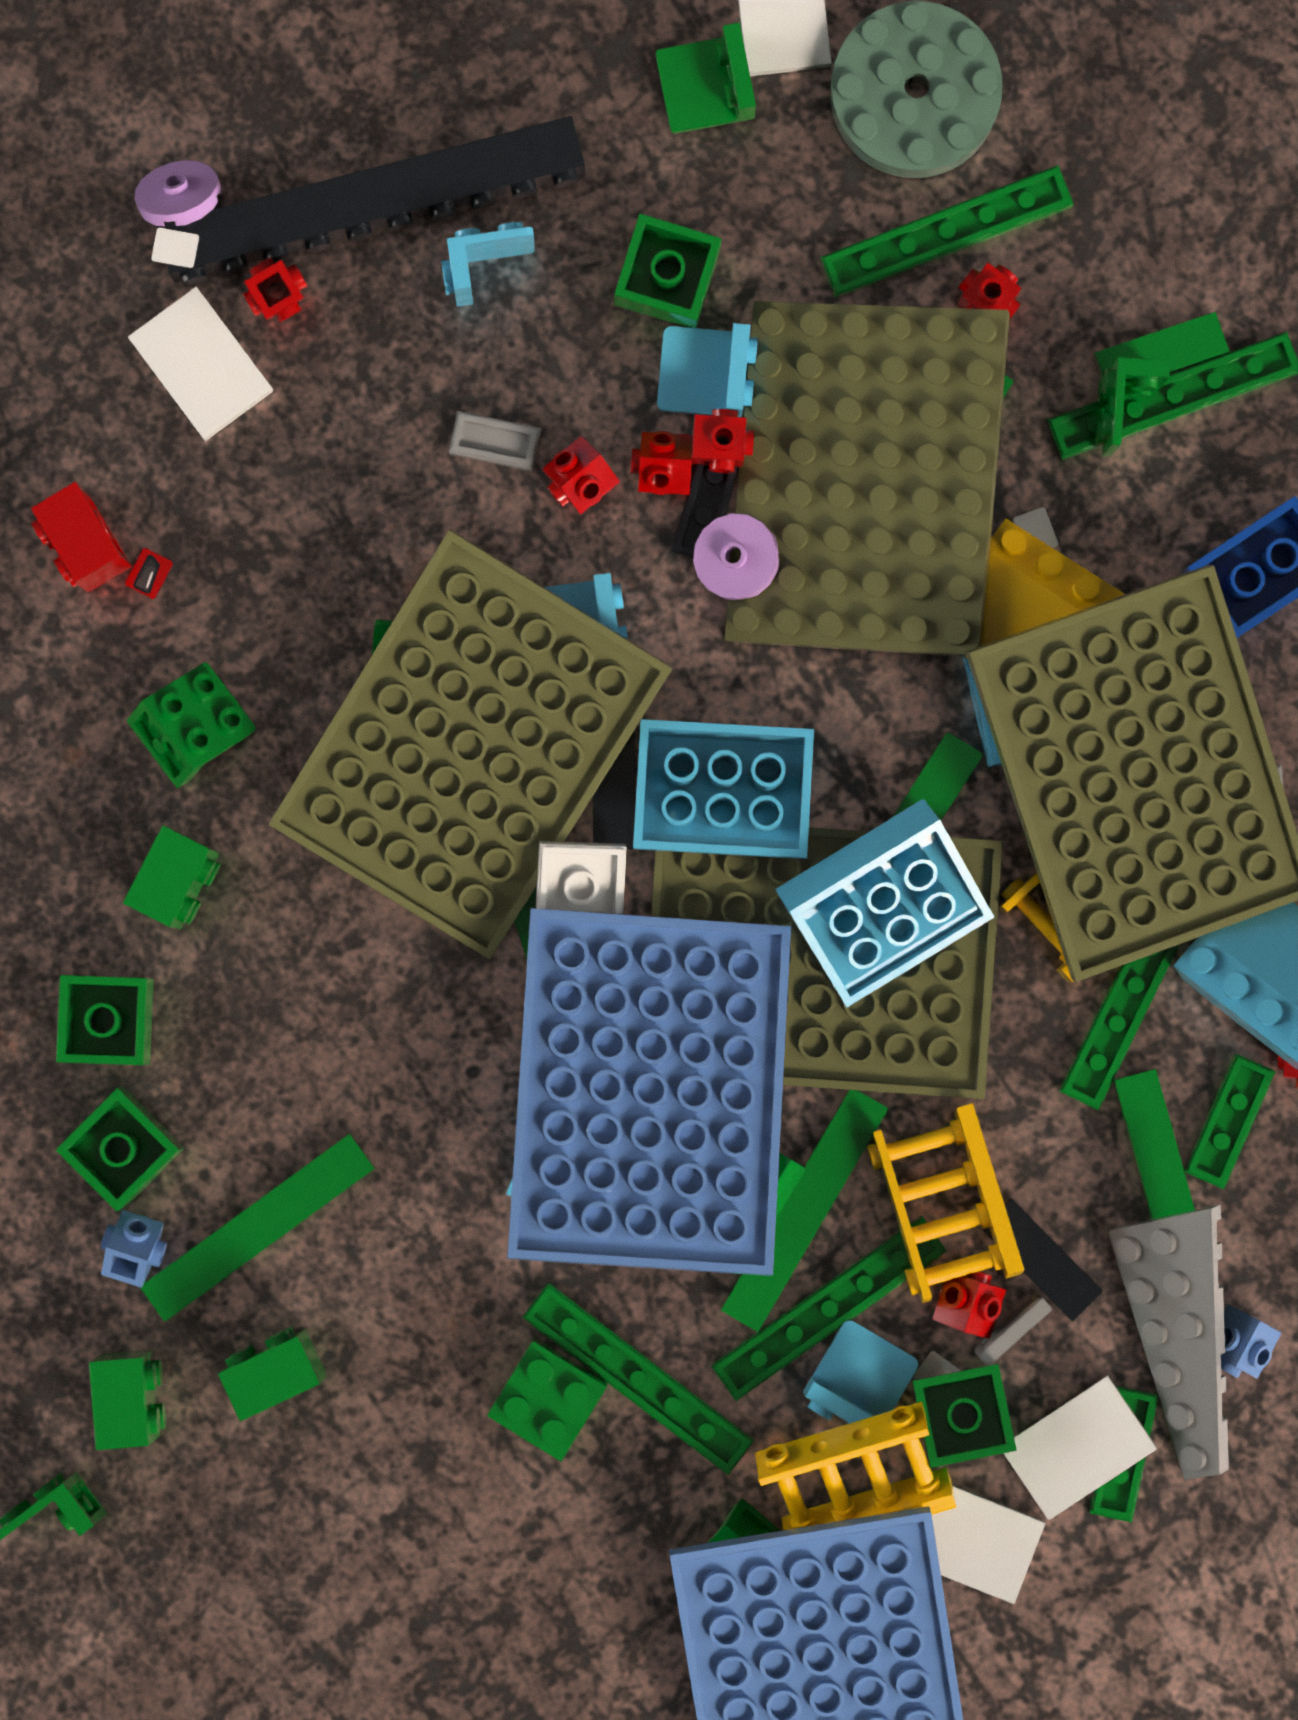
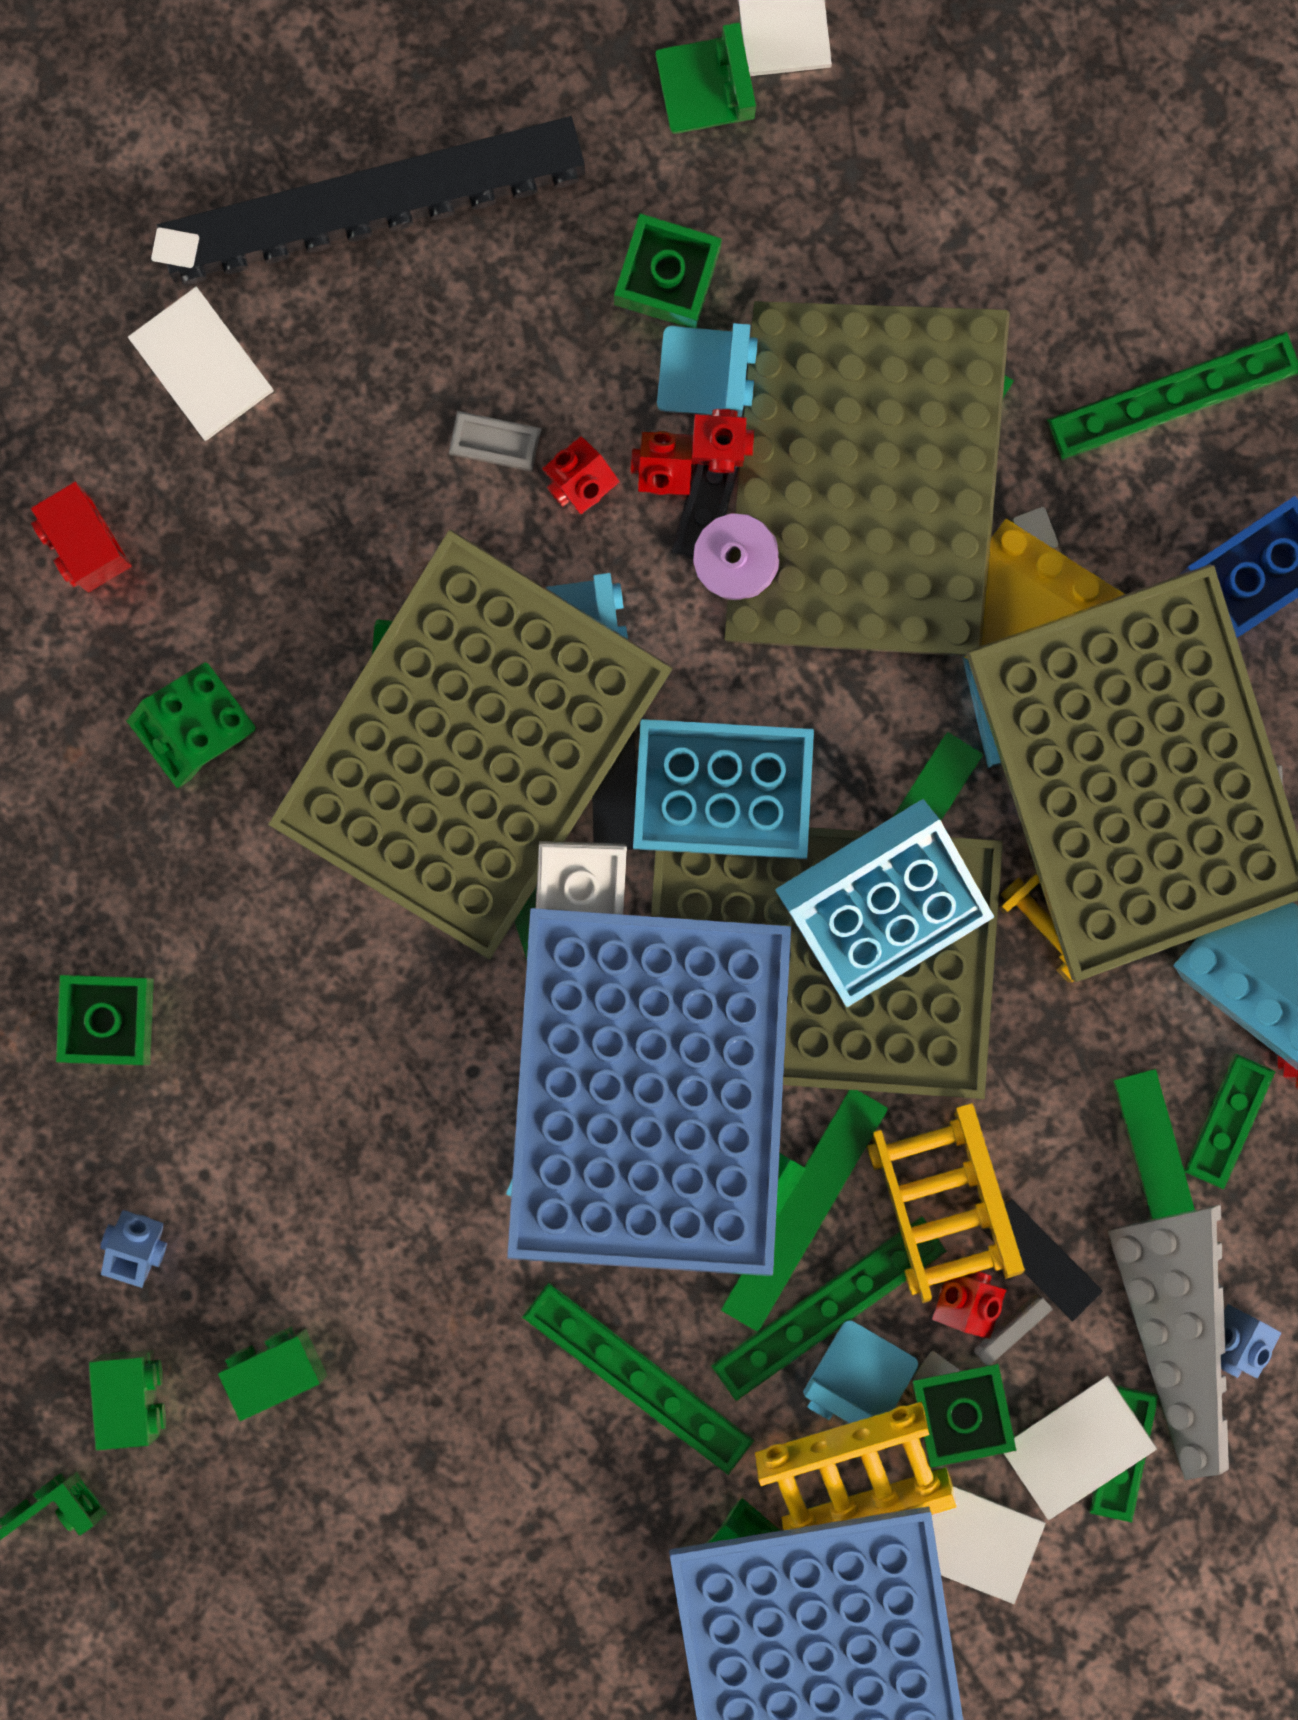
green brick [56,1087,185,1212] -> none
green brick [123,826,221,929] -> none
sticker [125,548,173,599] -> none
lavender plate [135,160,221,226] -> none
green tile [140,1133,376,1322] -> none
red brick [243,257,308,323] -> none
medium azure bracket [441,222,535,307] -> none
green brick [487,1337,607,1462] -> none
green tile [820,165,1074,299] -> none
sand green piece [830,1,1003,178] -> none
red brick [957,262,1022,320] -> none
green tile [1059,944,1179,1110] -> none
green tile [1093,312,1230,376] -> none
green bracket [1095,357,1170,457] -> none

